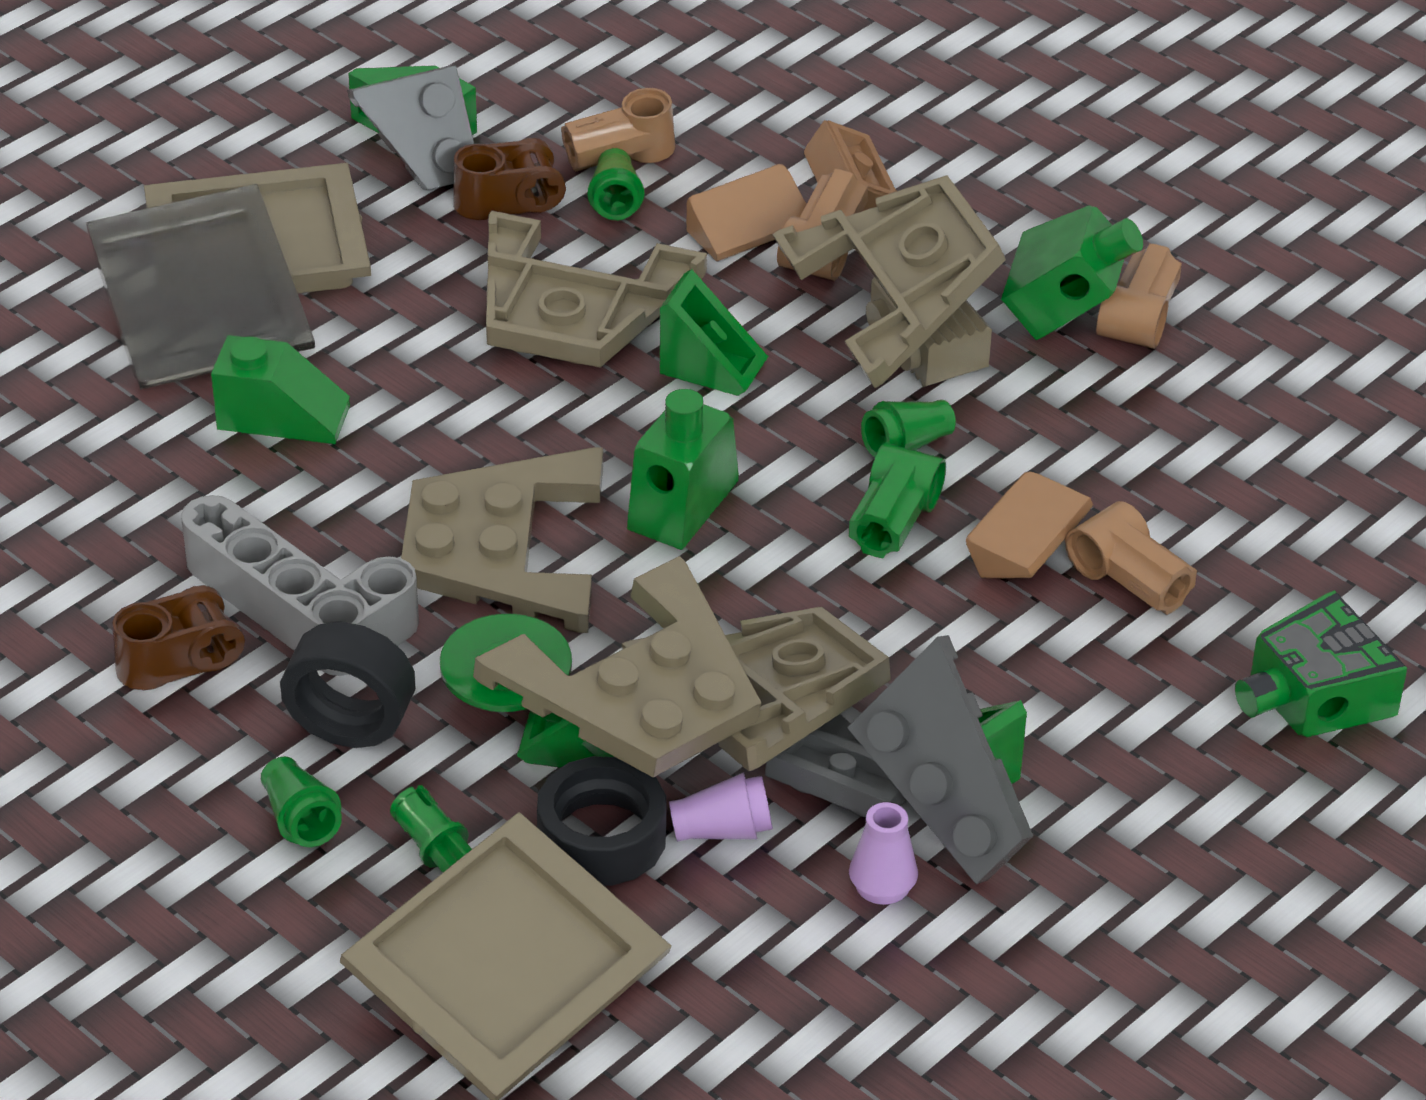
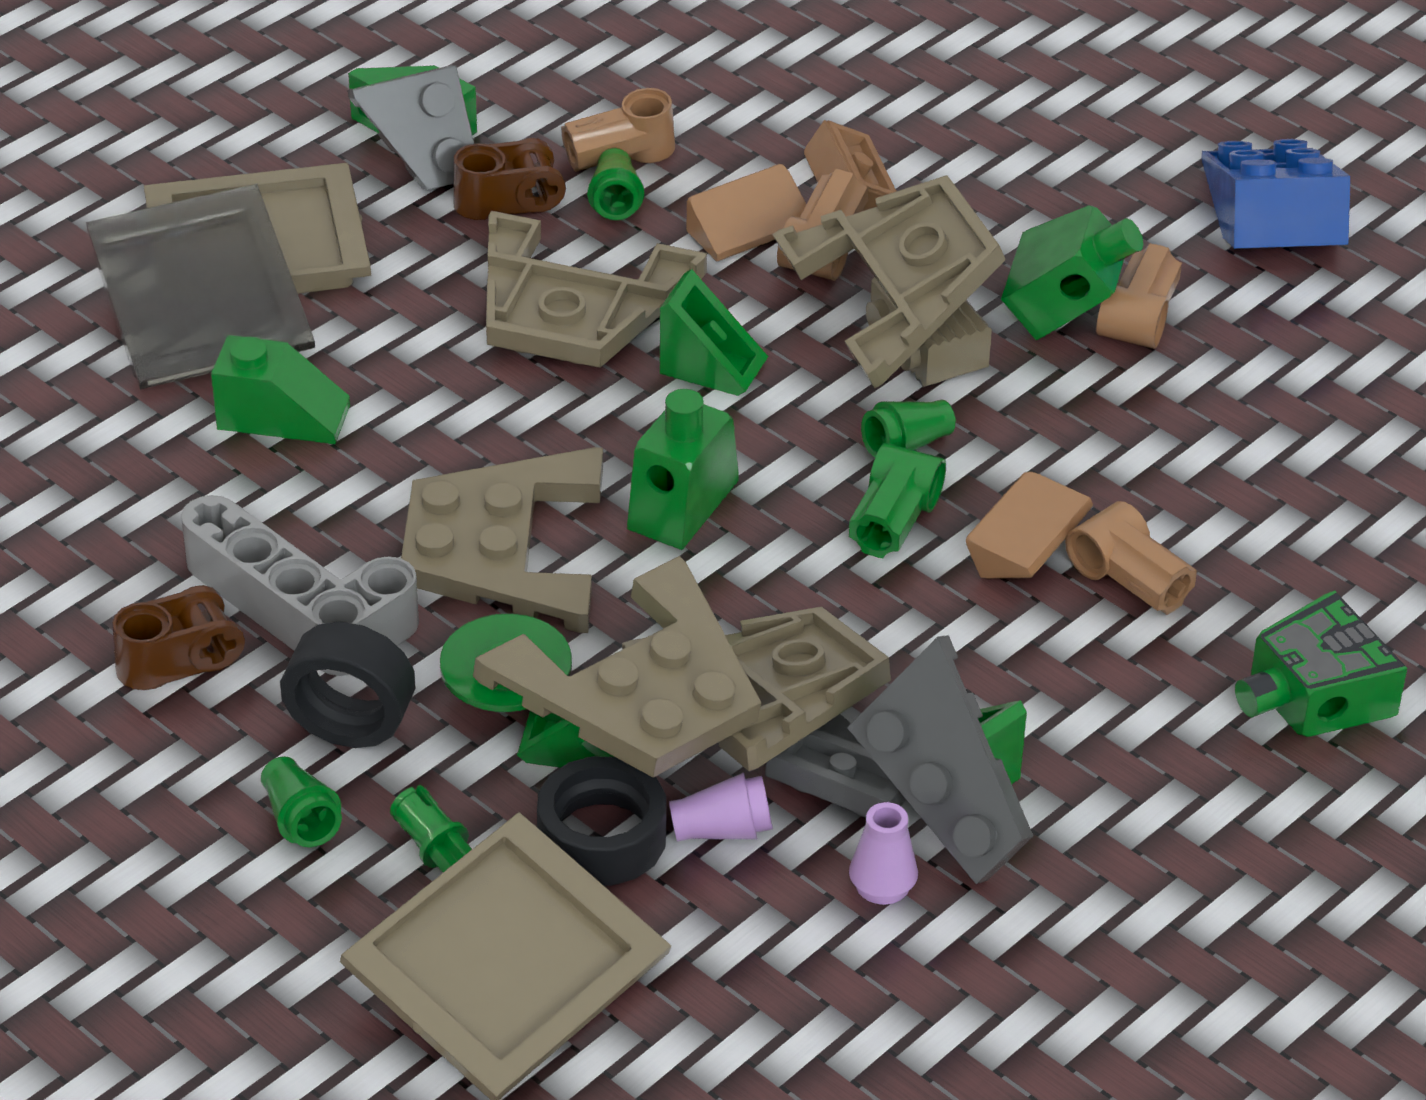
none -> blue slope [1202,139,1350,249]

